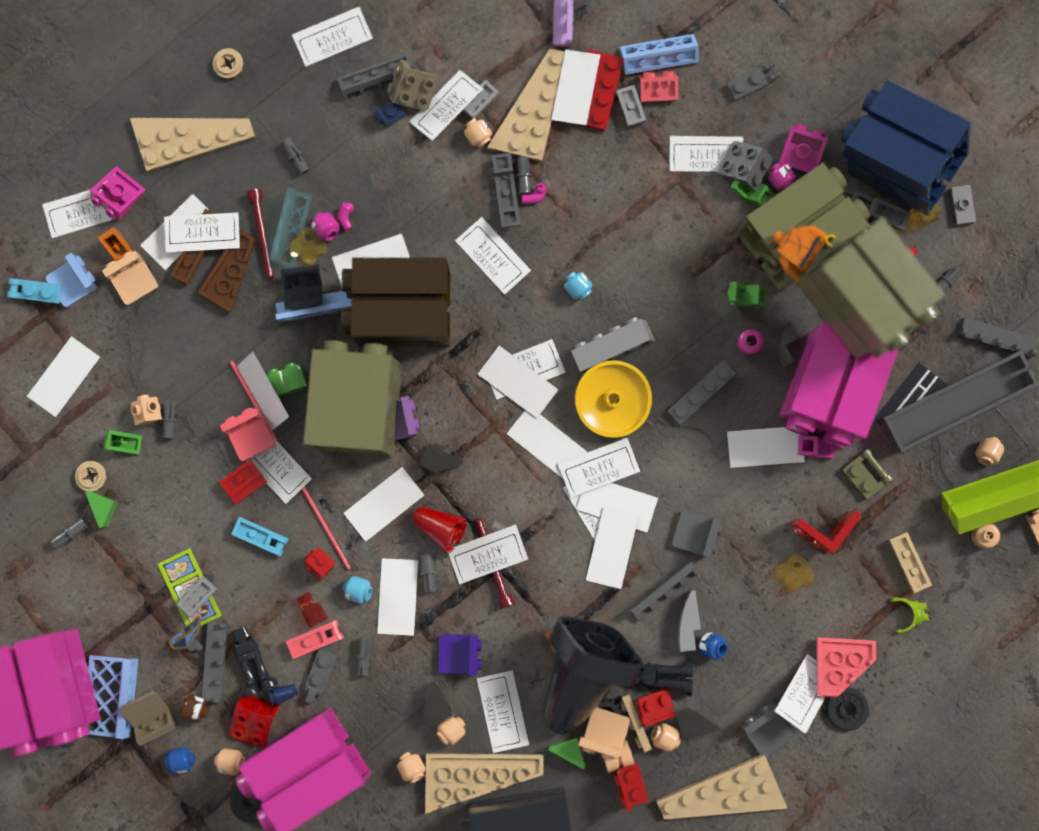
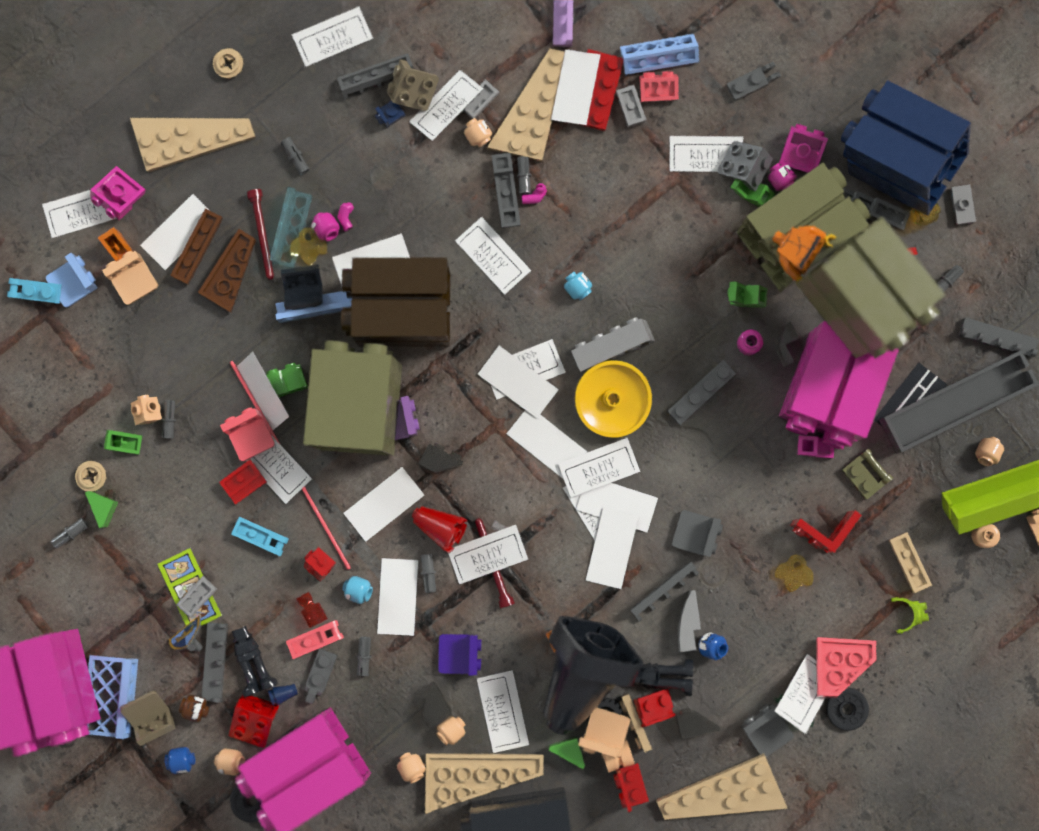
white sticker [27,336,100,417] -> none
white sticker [164,213,240,252] -> none
light nougat head [650,723,681,752] -> none
white sticker [727,427,805,468] -> none

